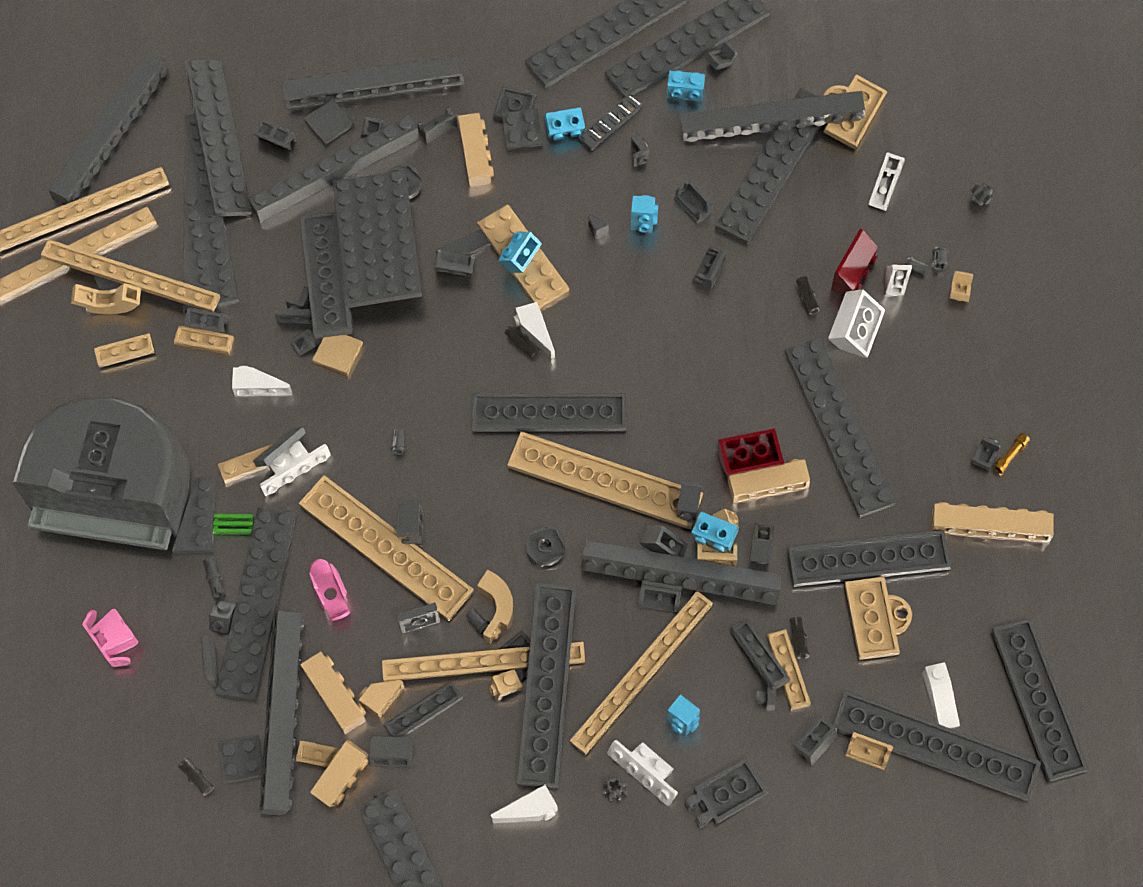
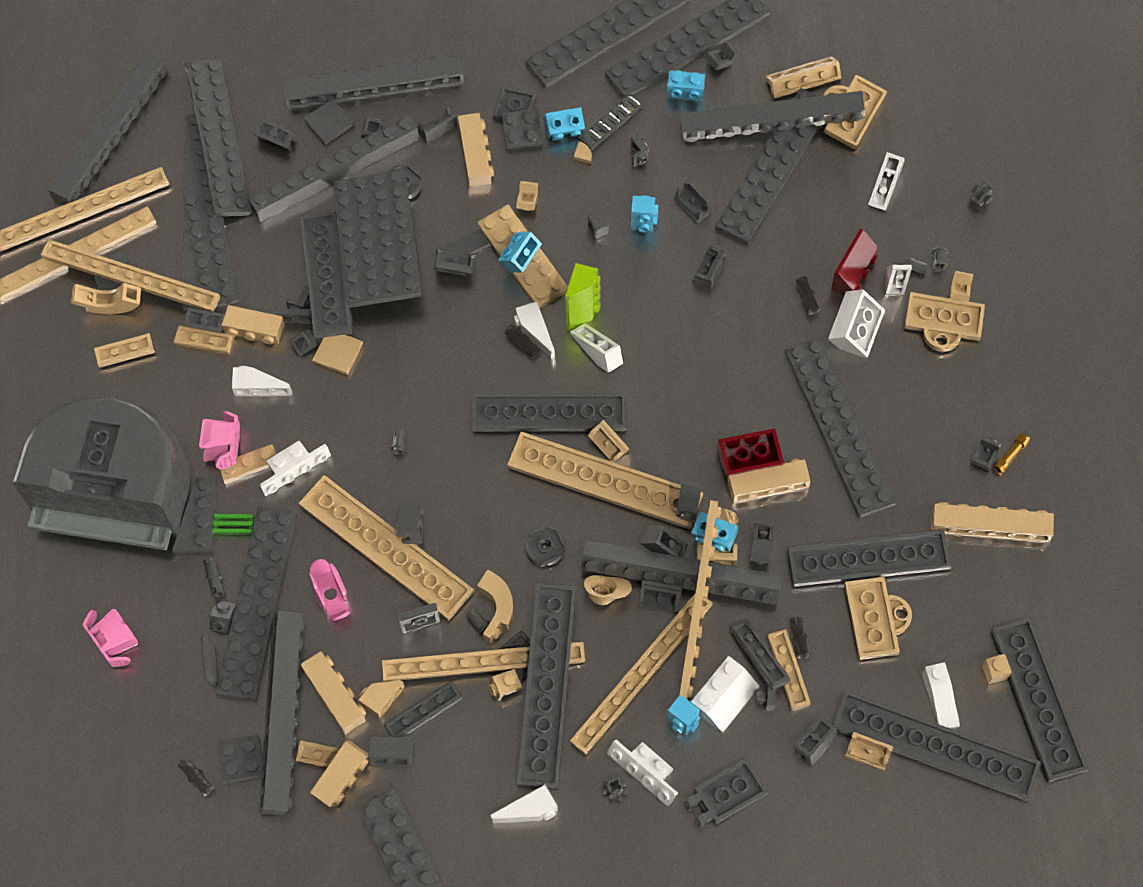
dark grey tile [253,427,306,467] -> none
none -> bright pink piece [199,411,241,469]
none -> tan brick [222,305,285,345]
none -> tan bracket [516,181,538,211]
none -> lime slope [565,263,601,331]
none -> white slope [570,323,623,372]
none -> tan tile [574,141,592,164]
none -> tan piece [584,575,632,605]
none -> tan hinge [588,420,629,463]
none -> tan plate [680,500,721,699]
none -> white slope [691,656,759,733]
none -> tan fence [765,56,842,98]
none -> tan plate [904,292,985,352]
none -> tan brick [982,654,1012,685]

